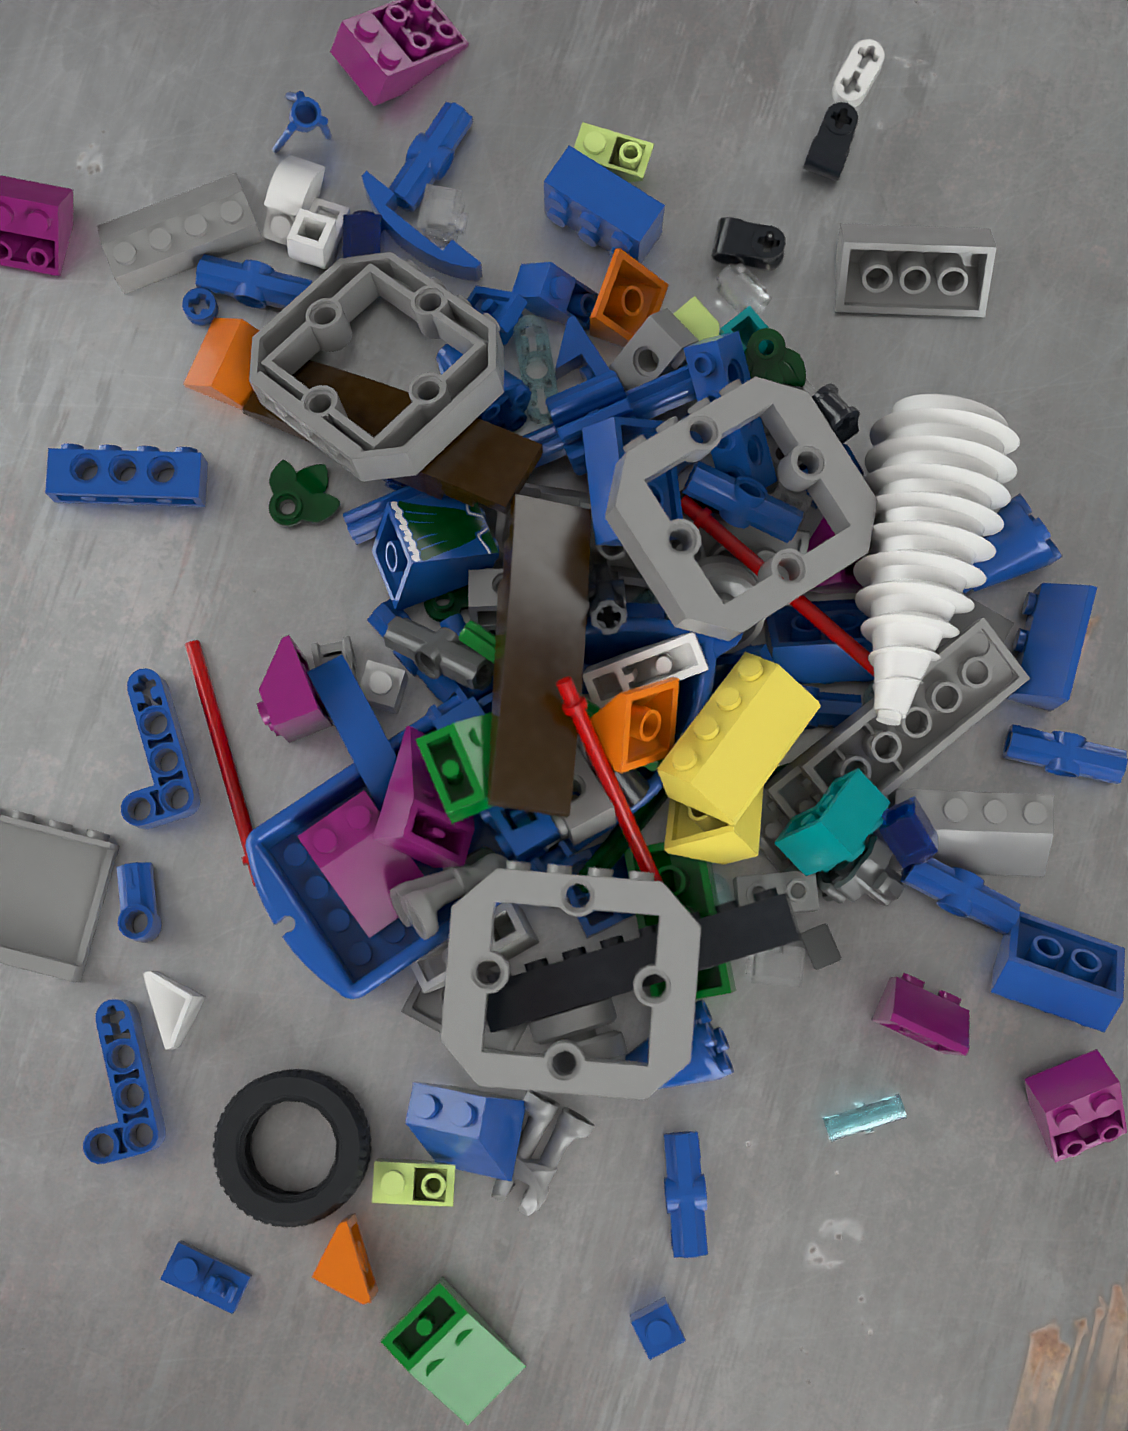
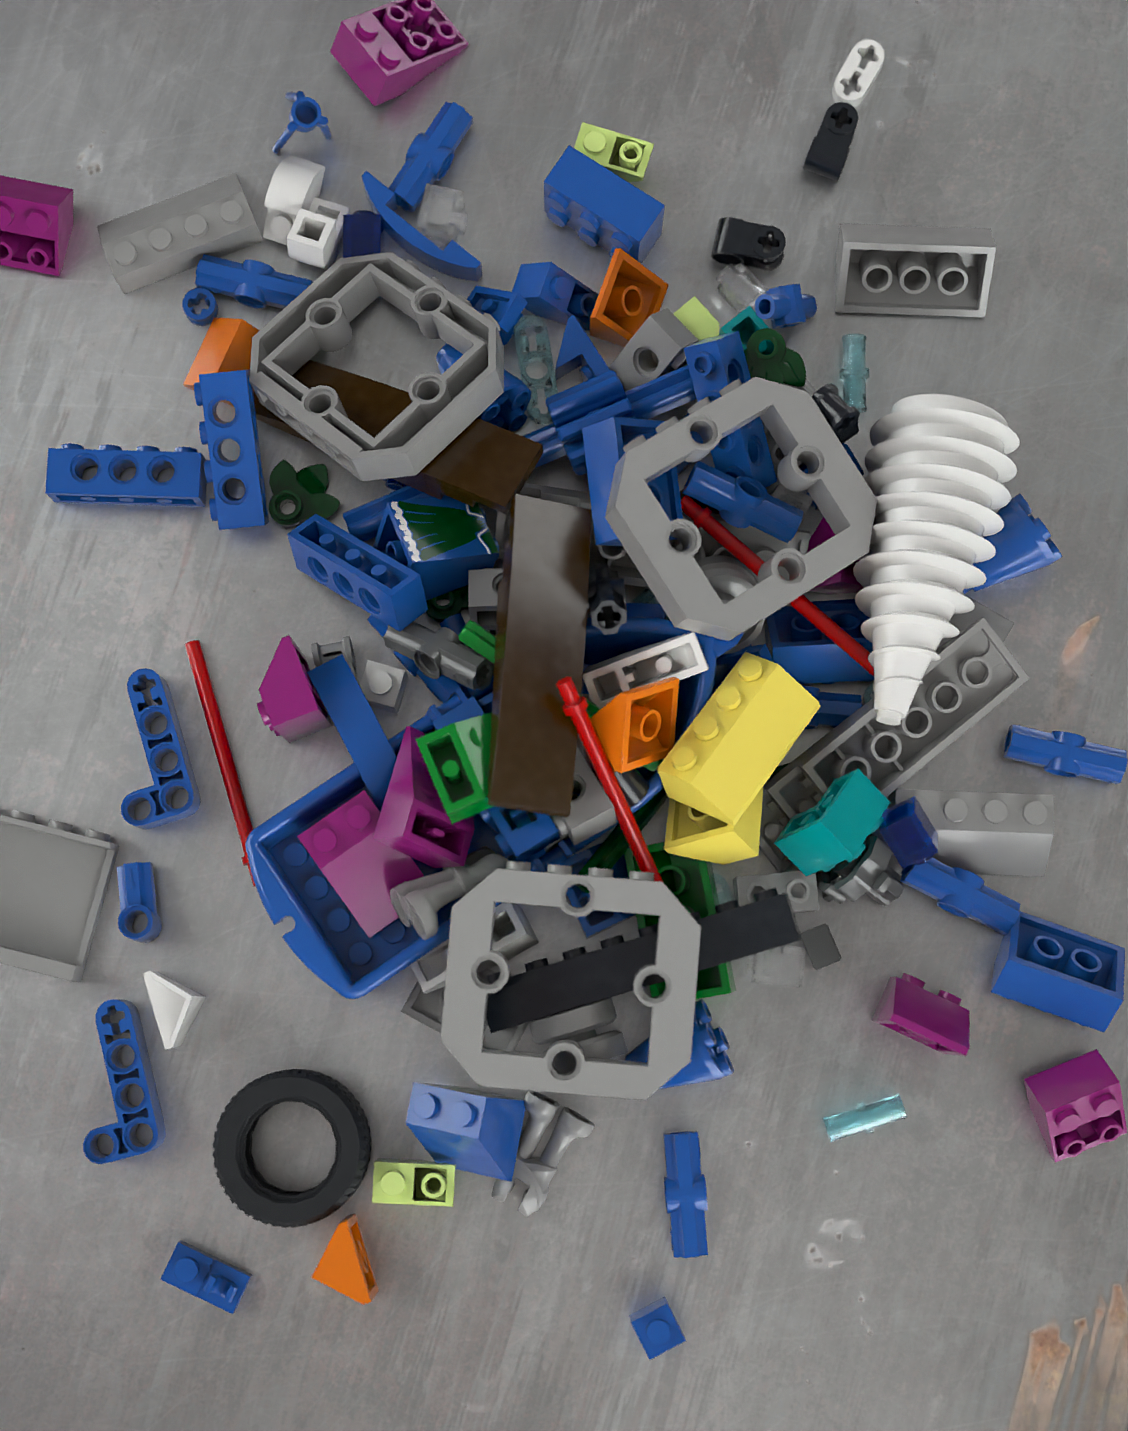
slope [380,1276,526,1425] -> none
blue slope [1006,583,1097,712] -> none
none -> blue brick [194,369,269,530]
none -> blue brick [287,514,428,632]
none -> blue axle [754,284,817,329]
none -> clear light blue pin [839,334,870,413]

